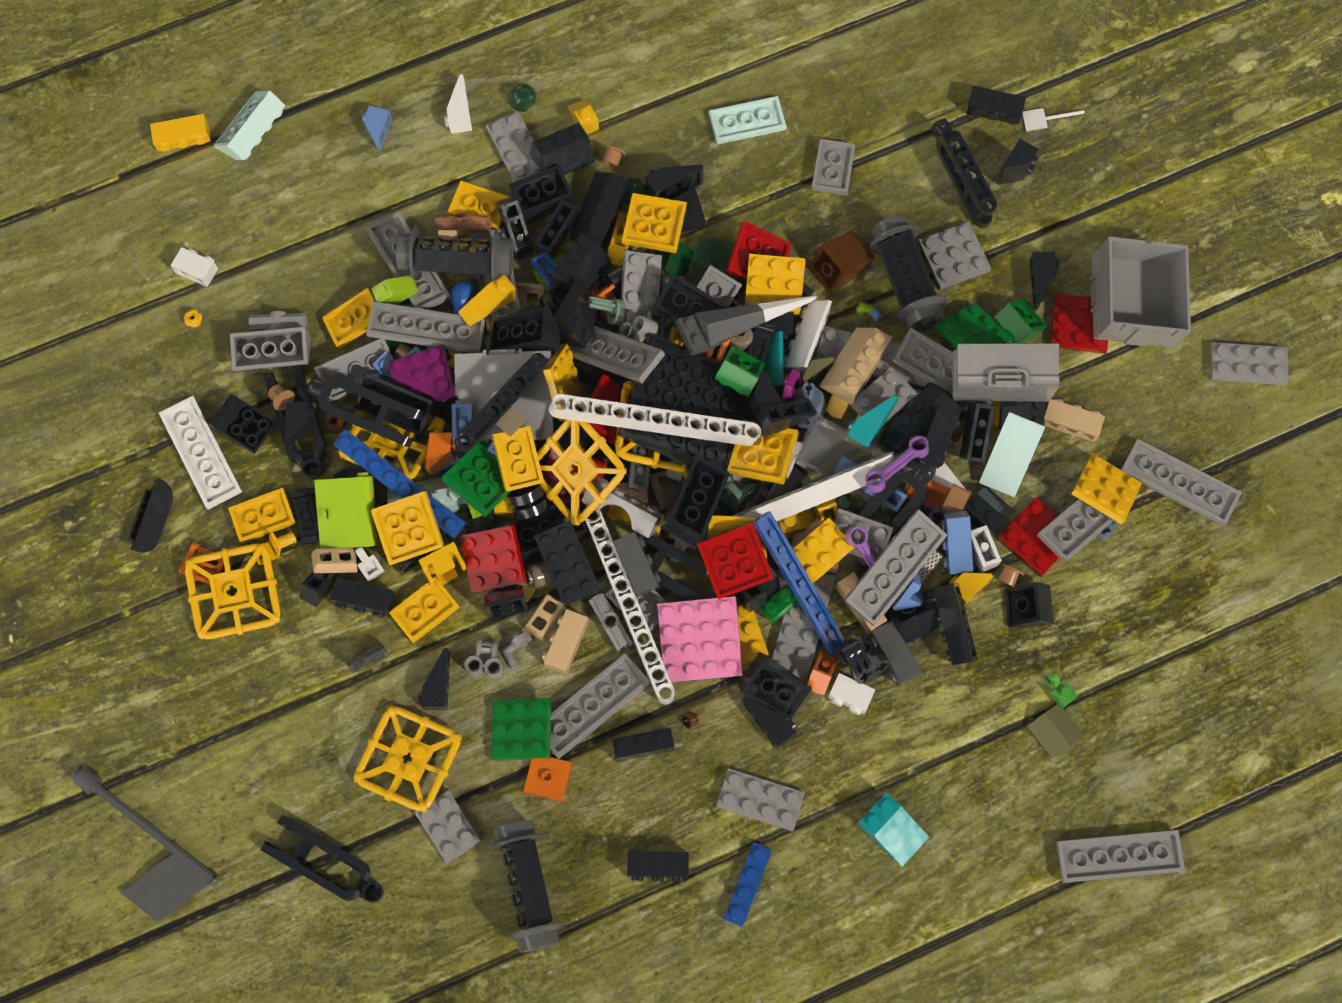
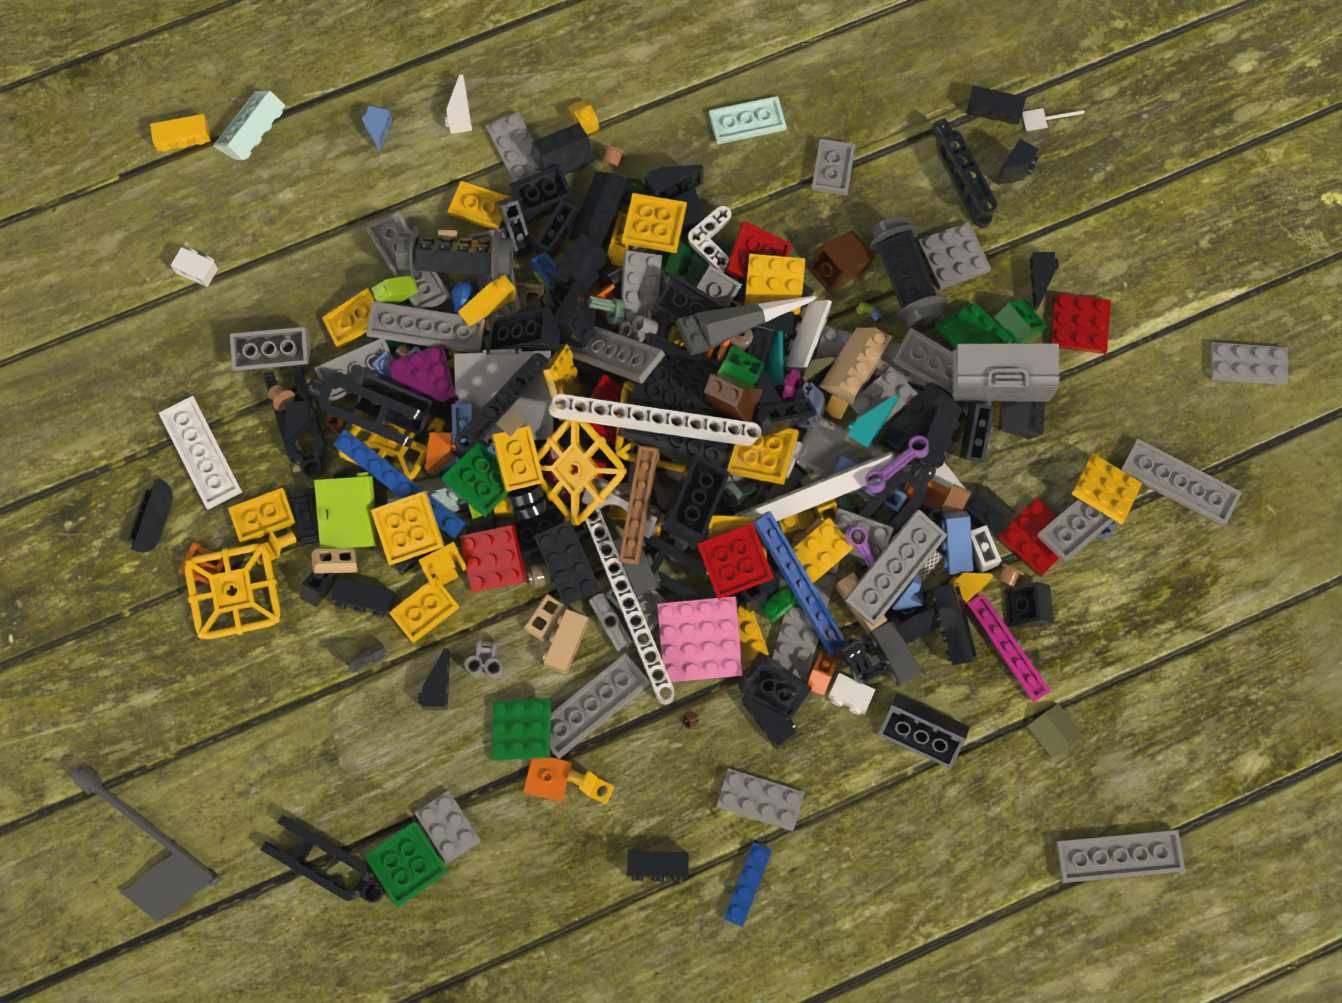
yellow plate [184,309,202,327] -> none
black slope [208,394,277,454] -> none
light grey piece [249,311,308,332] -> none
yellow plate [353,705,462,812] -> none
white plate [355,547,385,582] -> none
nougat piece [434,213,492,236] -> none
black slope [484,584,529,621] -> none
brick [488,820,564,953] -> none
light grey plate [502,631,532,670] -> none
clear green hair [509,83,537,112] -> none
black brick [612,727,675,762] -> none
slope [857,793,929,867] -> none
light aqua tile [979,412,1045,497] -> none
tan brick [1044,399,1105,442] -> none
bright green plate [1044,672,1078,709] -> none
light grey piece [1090,237,1191,348] -> none
none -> green plate [364,821,449,908]
none -> yellow bracket [567,769,615,804]
none -> medium nougat tile [619,446,659,565]
none -> white beam [688,206,731,272]
none -> reddish brown slope [704,374,763,422]
none -> black slope [878,693,970,769]
none -> dark pink plate [966,593,1051,703]

